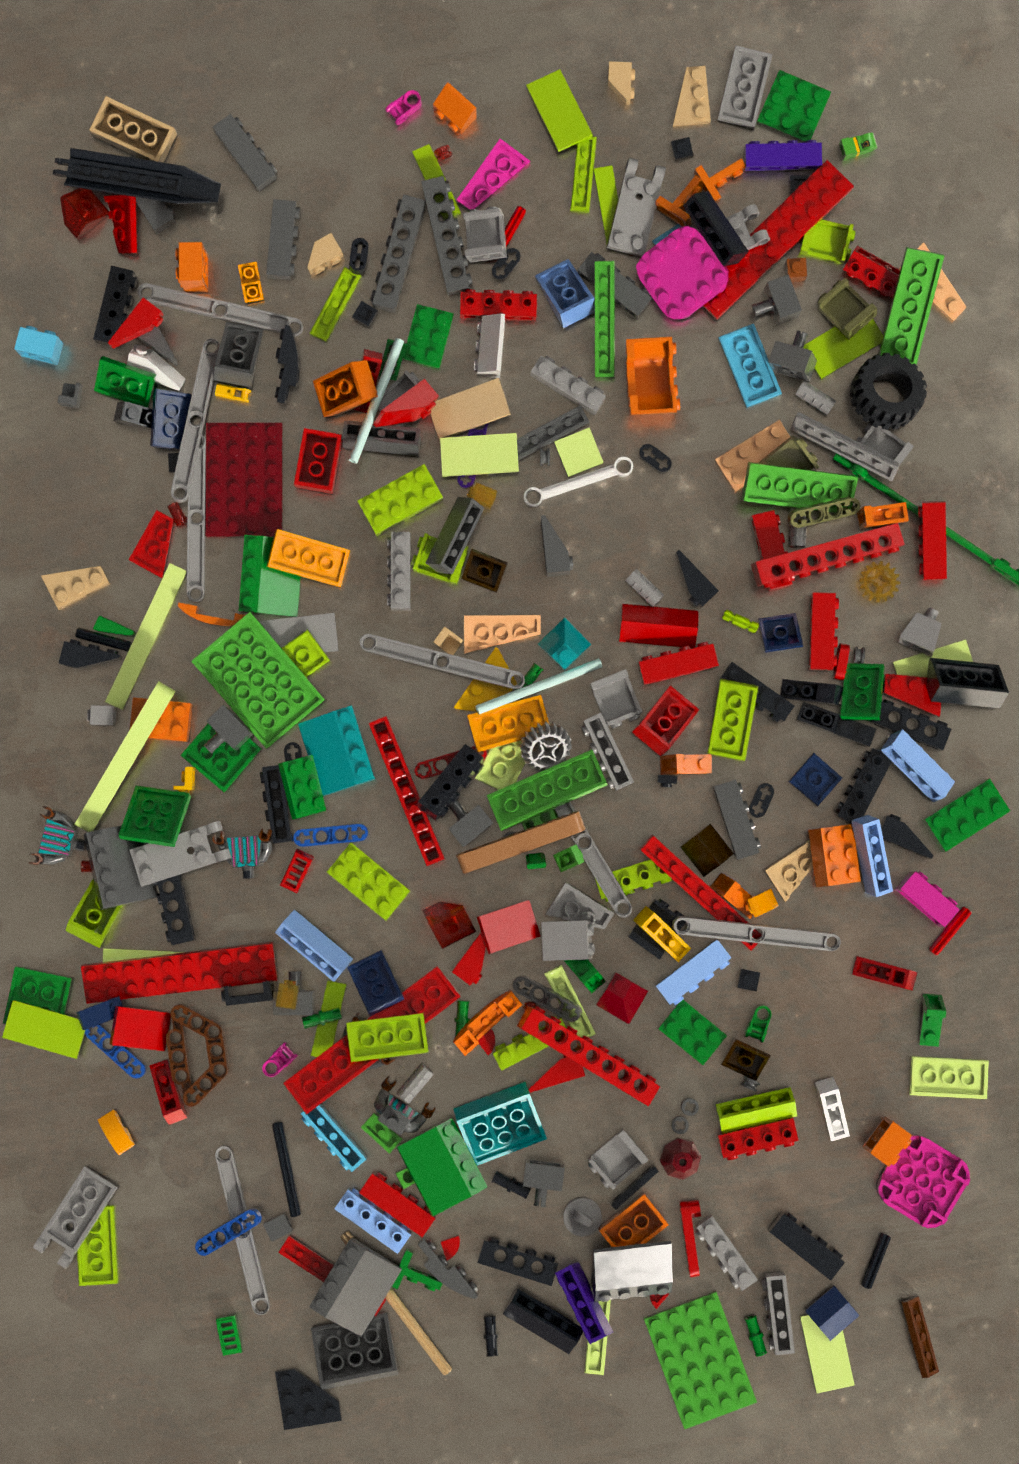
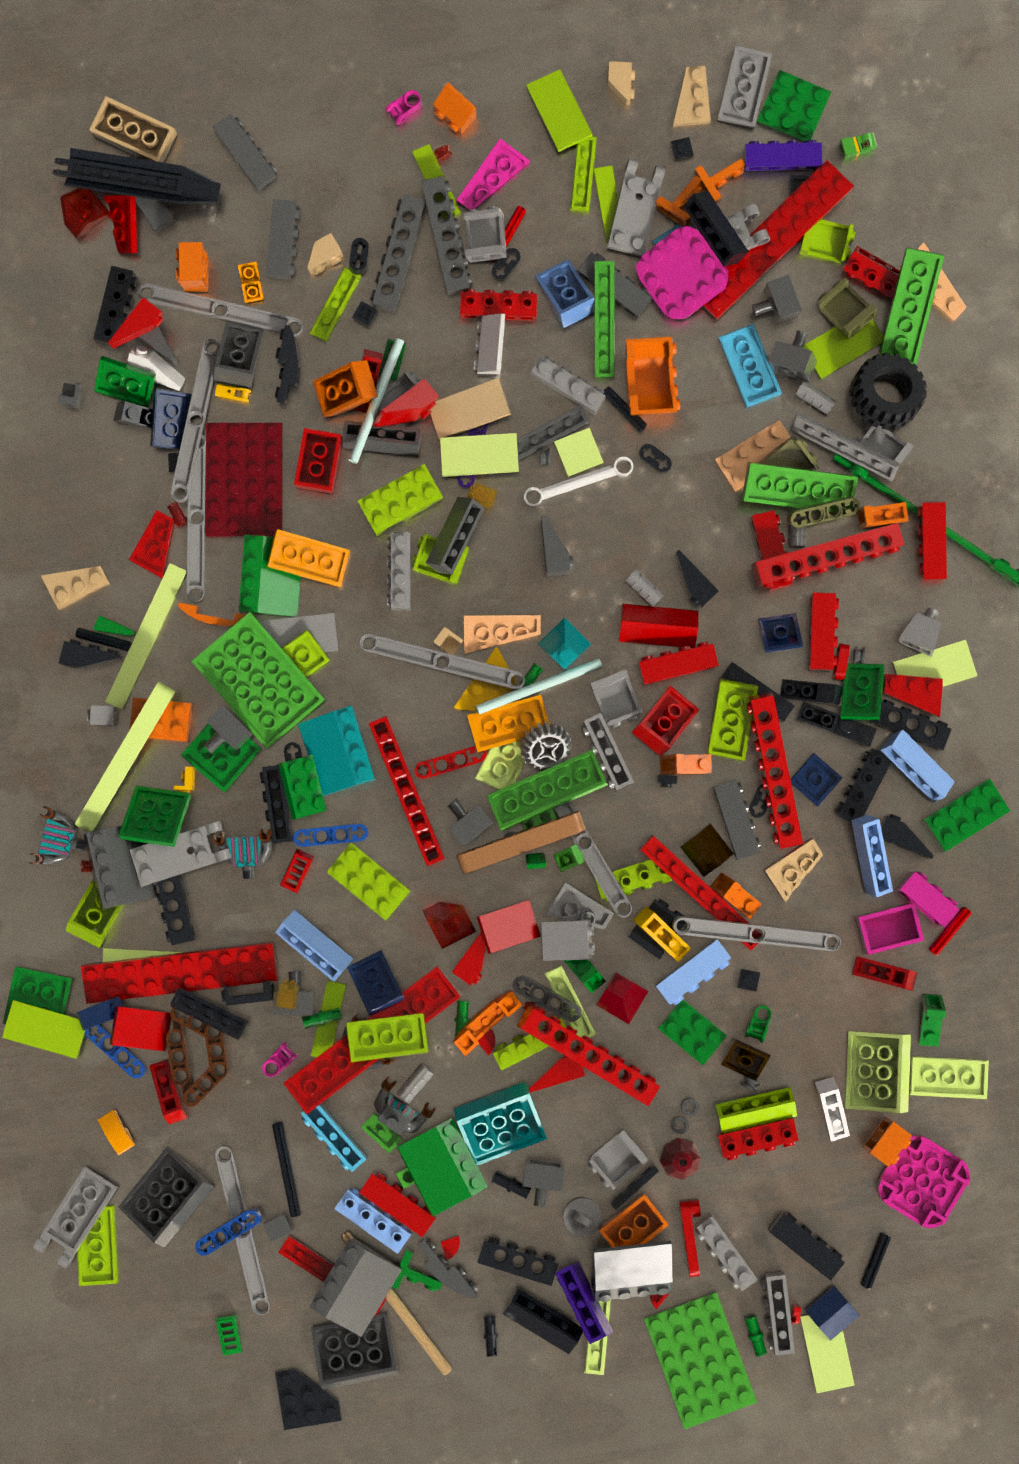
medium azure brick [14,326,63,365] -> none
green plate [403,304,454,369] -> none
black brick [418,744,484,821] -> none
dark brown slope [461,549,508,592] -> none
lime axle [722,610,759,633] -> none
light orange slope [747,889,779,917] -> none
dark orange brick [785,258,807,282] -> none
orange brick [808,824,861,887] -> none
clear yellow gear [858,561,901,603] -> none
reddish brown plate [902,1296,939,1378] -> none
black slope [926,658,1009,708] -> none
none -> dark grey slope [118,1147,214,1247]
none -> black fence [170,987,248,1040]
none -> black axle [603,386,647,432]
none -> red brick [746,692,803,849]
none -> red tile [791,1304,801,1324]
none -> yellowish green slope [845,1031,911,1113]
none -> dark pink piece [856,903,924,955]

